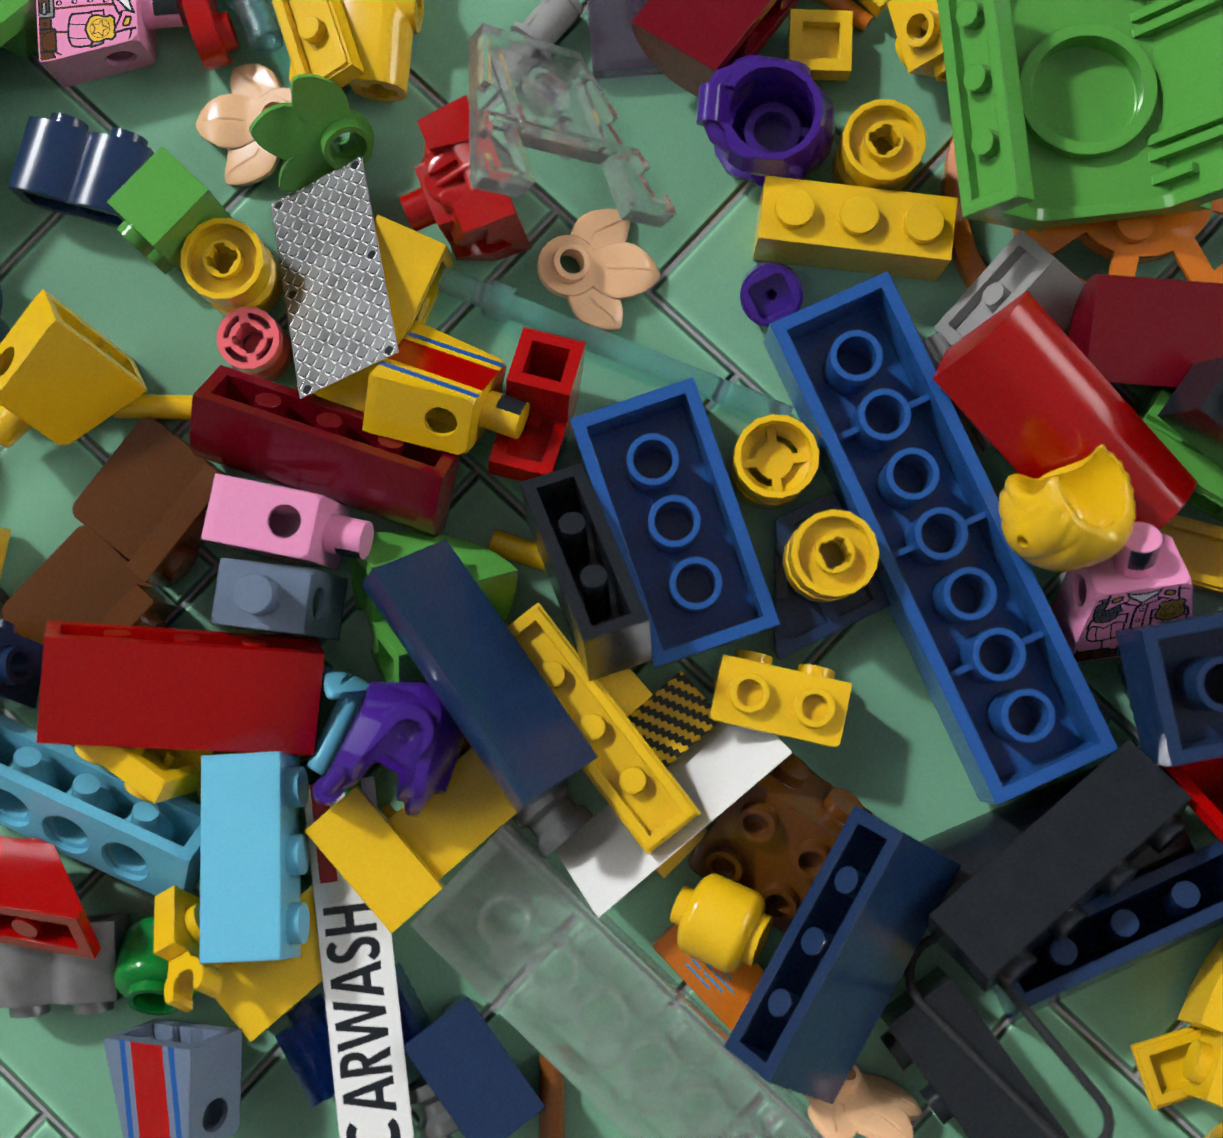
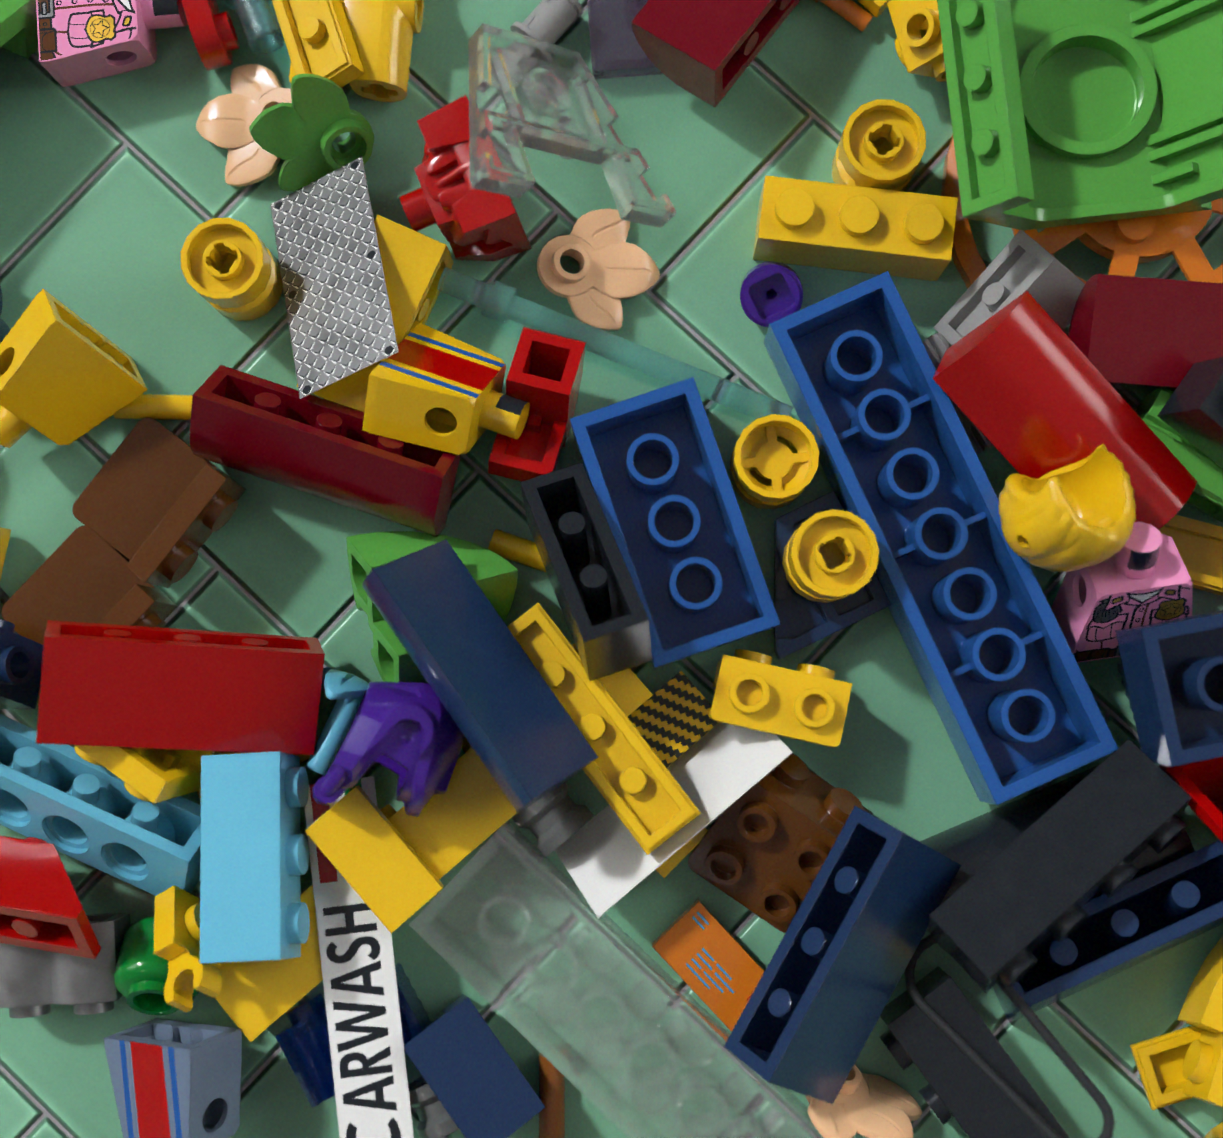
dark blue brick [8,112,154,228] -> none
bright green brick [107,146,233,275] -> none
bright pink torso [201,473,374,570] -> none
sand blue torso [212,558,348,641] -> none
coral wheel [216,307,293,381] -> none
yellow head [670,873,773,973] -> none
dark purple helmet [696,54,835,186] -> none
yellow plate [787,9,853,81] -> none

